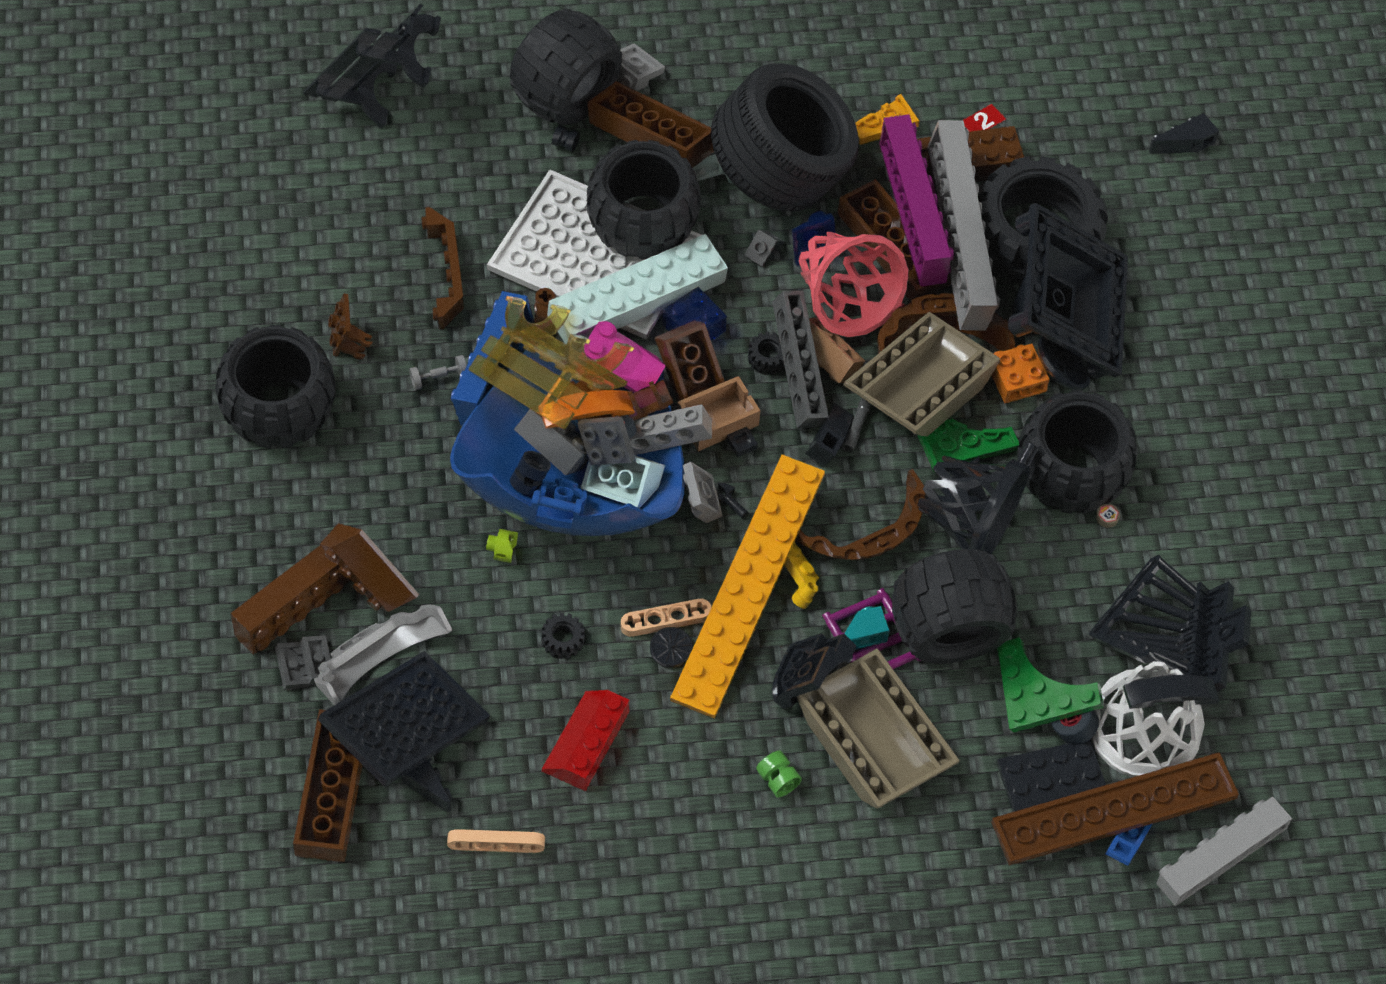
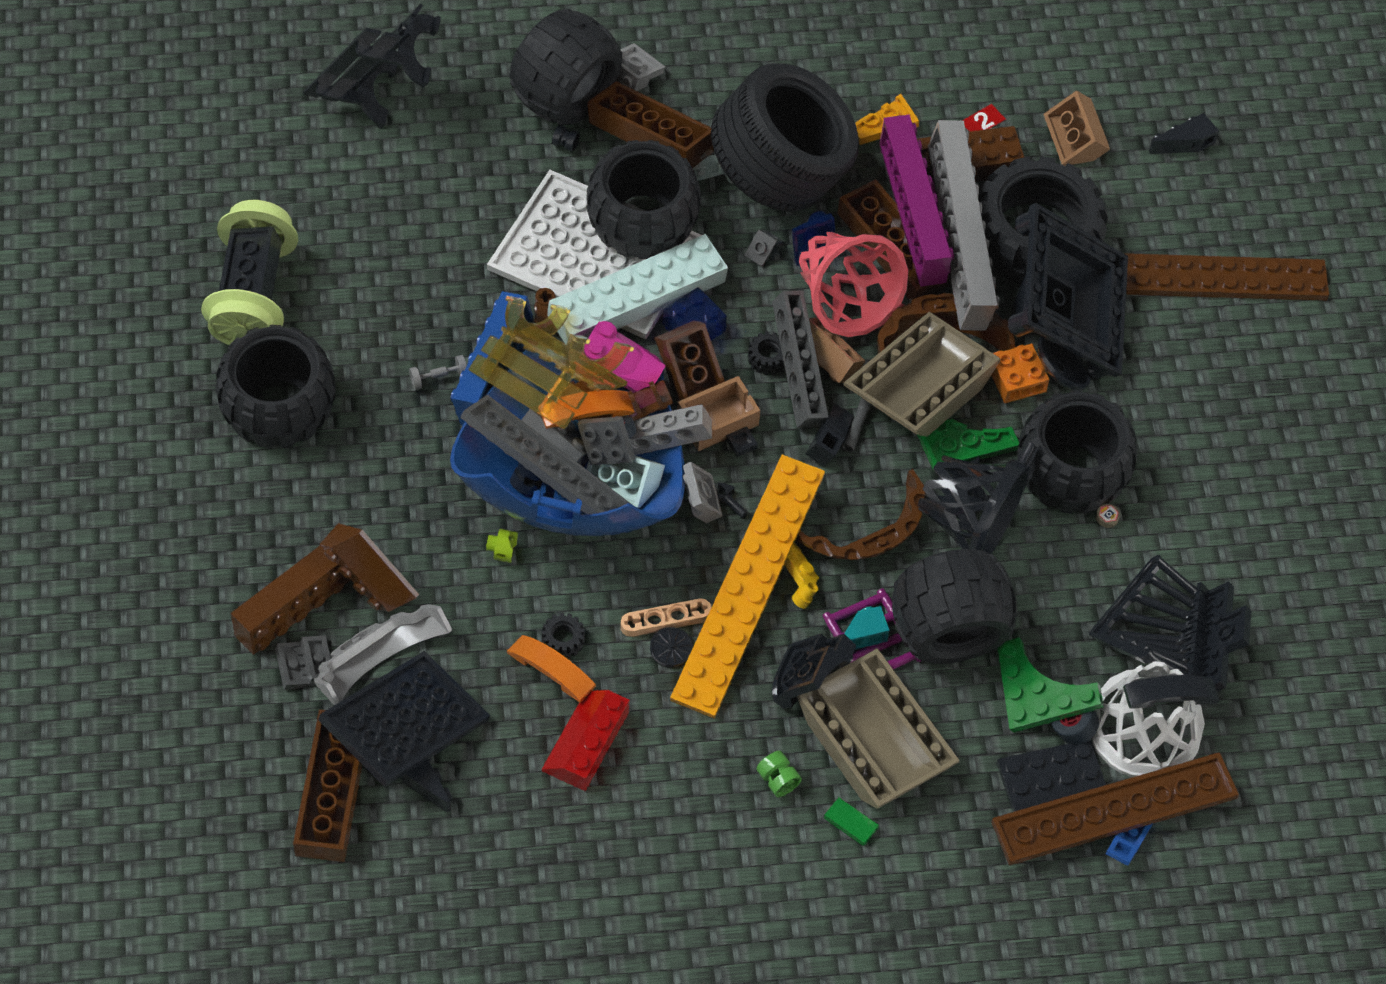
reddish brown plate [328,293,372,360] -> none
reddish brown slope [421,207,464,330] -> none
light nougat beam [447,830,545,853] -> none
light grey brick [1156,797,1292,906] -> none
none -> yellowish green brick [201,200,298,345]
none -> dark grey plate [460,394,631,514]
none -> orange slope [507,635,596,703]
none -> green tile [824,797,879,846]
none -> medium nougat slope [1043,91,1110,166]
none -> reddish brown plate [1124,253,1329,301]

